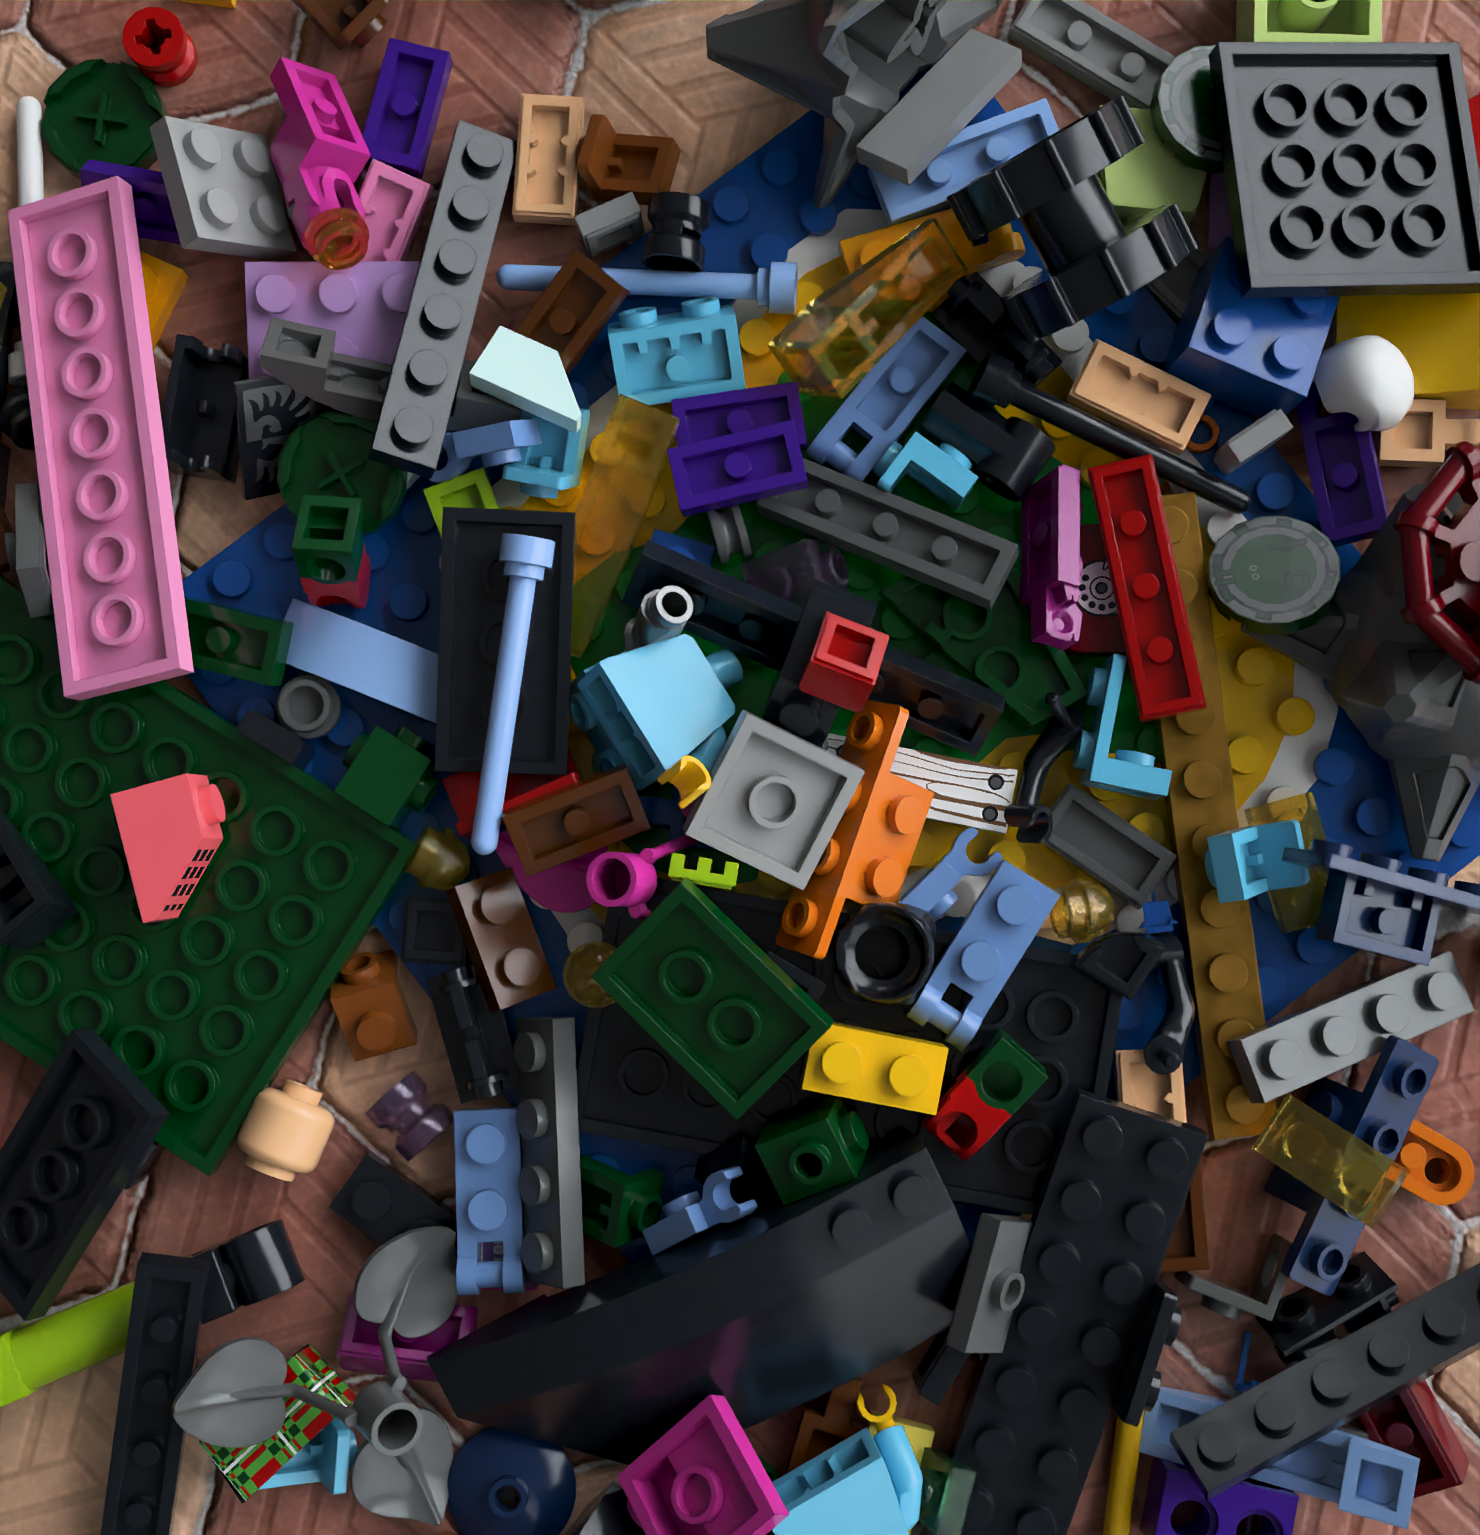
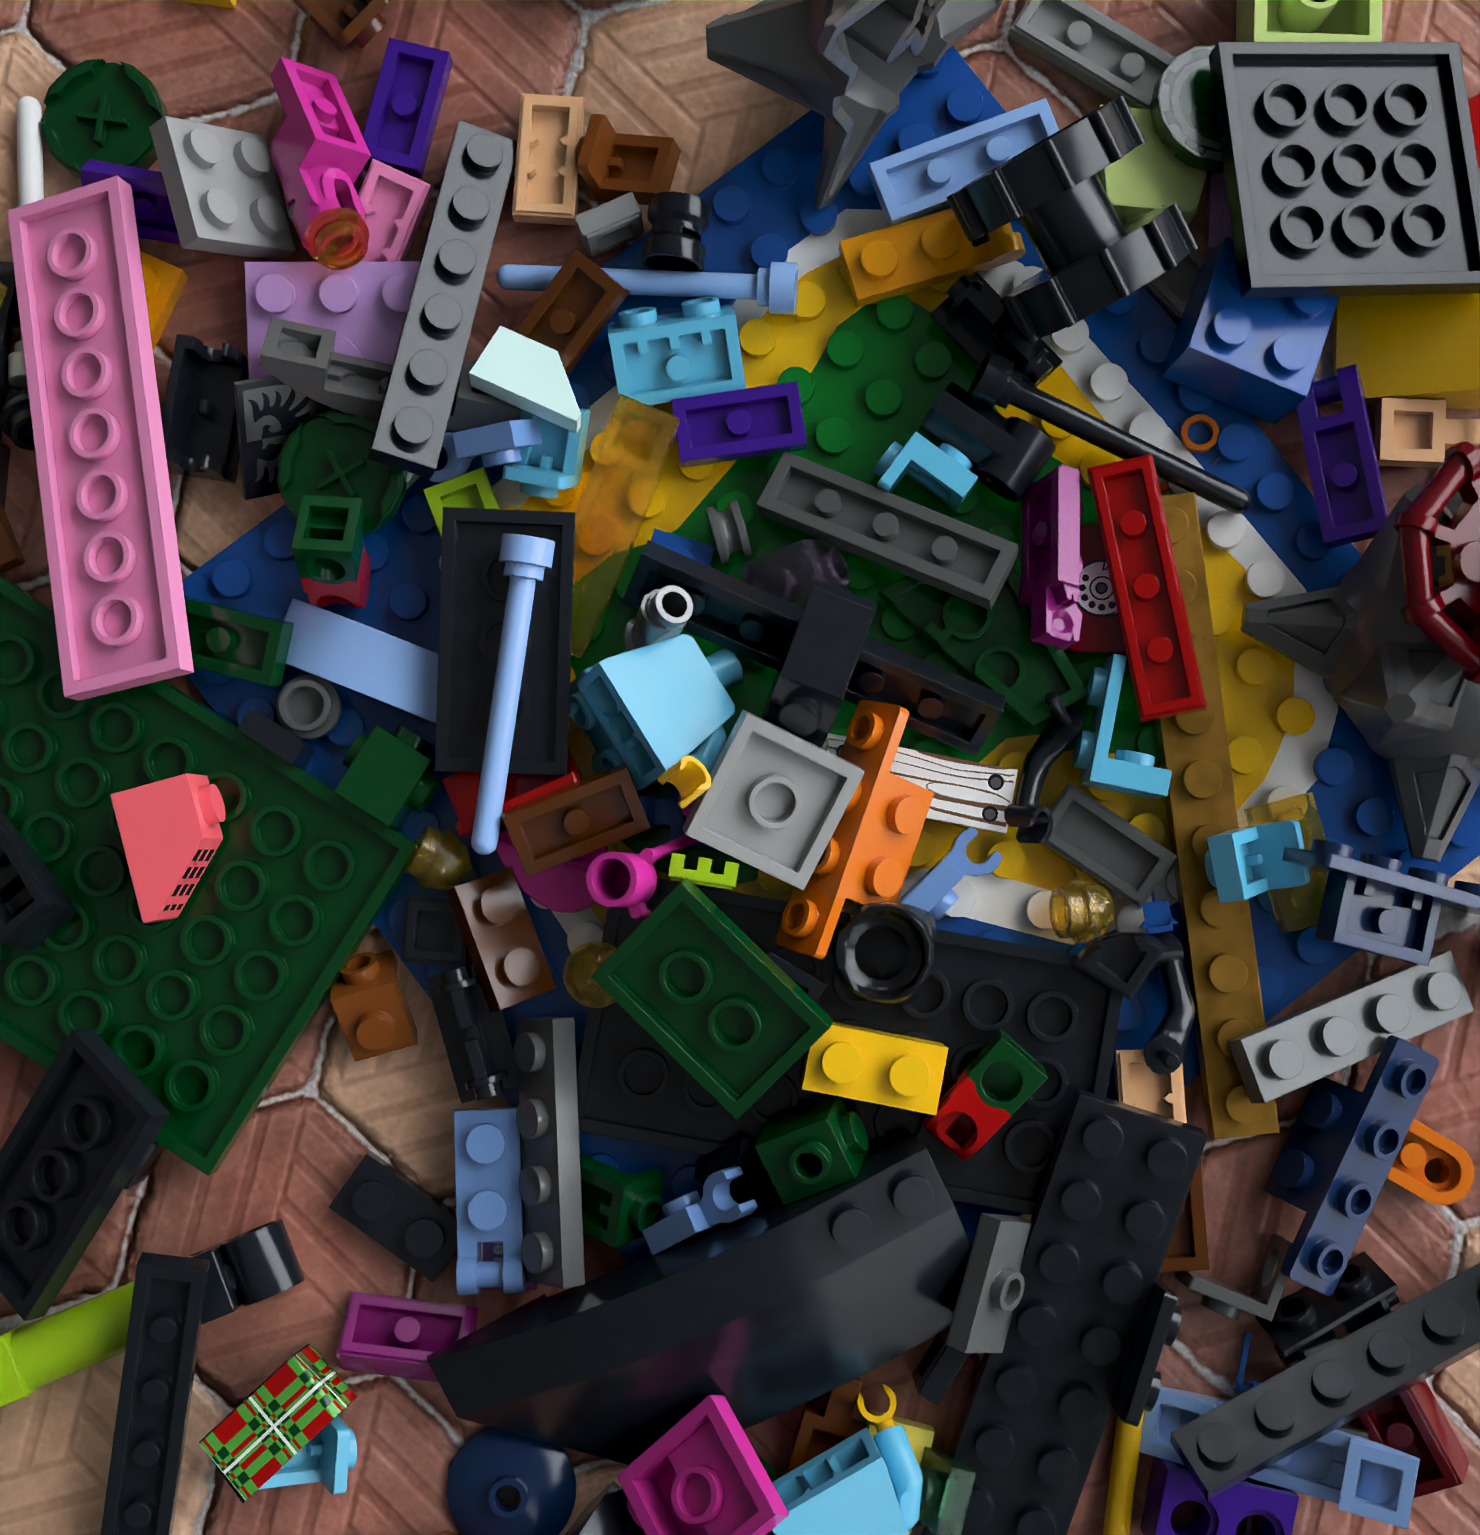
dark grey plate [5,482,54,618] -> none
red wheel [122,7,197,87] -> none
dark grey plant [171,1226,458,1526] -> none
light nougat head [237,1079,335,1182] -> none
clear purple wheel [365,1070,454,1162] -> none
dark purple plate [667,419,809,517] -> none
clear yellow slope [767,218,968,399] -> none
red slope [799,612,890,712] -> none
medium blue plate [806,312,967,483] -> none
light grey tile [856,28,1022,186] -> none
medium blue plate [906,860,1061,1052] -> none
light nougat plate [1066,339,1211,456] -> none
tile [1208,516,1341,635] -> none
light grey tile [1213,409,1293,477] -> none
clear yellow plate [1252,1093,1410,1228] -> none
white hair [1315,335,1414,432] -> none

